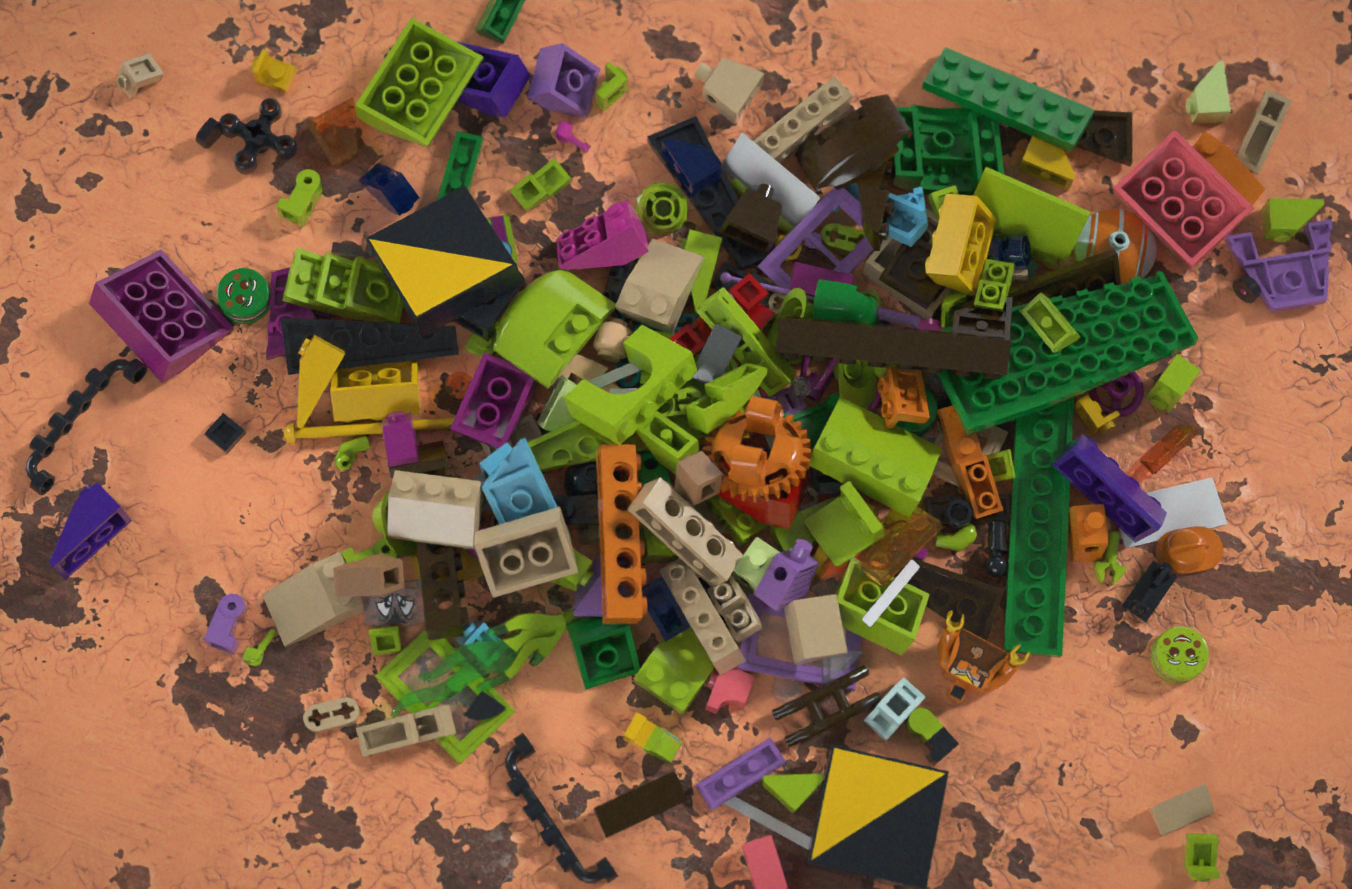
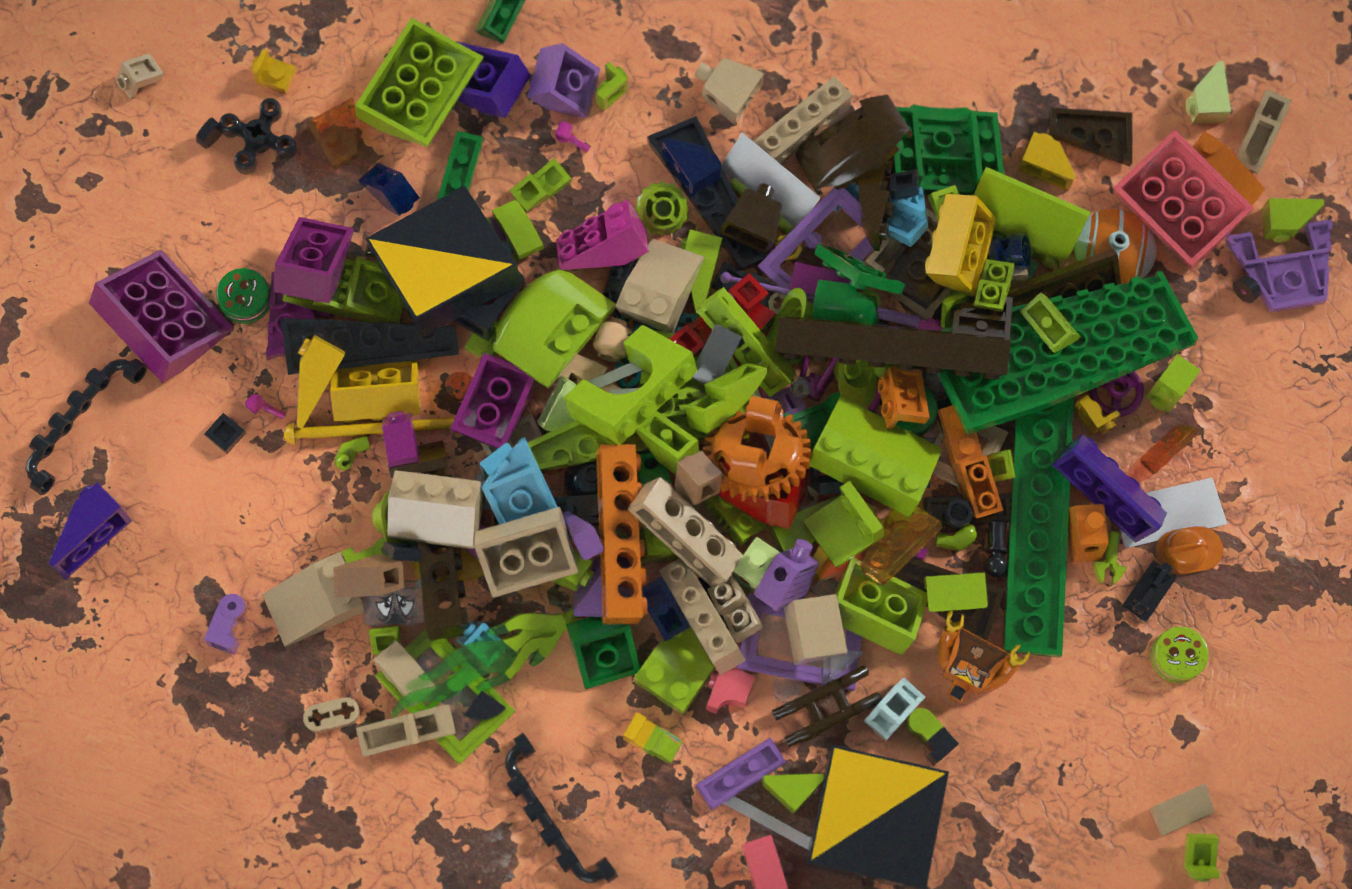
lime hand [243,629,277,666] -> none
lime leg [276,169,322,227] -> none
dark brown slope [594,771,687,838] -> none
lime beam [821,223,866,255] -> none
white sticker [862,559,920,627] -> none
green plate [922,47,1095,153] -> none
none -> dark pink hand [245,394,286,419]
none -> magenta slope [274,217,354,304]
none -> tan slope [373,641,436,706]
none -> black tile [382,541,422,562]
none -> lime slope [492,199,544,260]
none -> medium lavender slope [563,511,604,560]
none -> green wing [814,244,905,295]
none -> black tile [889,169,920,199]
none -> lime panel [924,572,988,612]

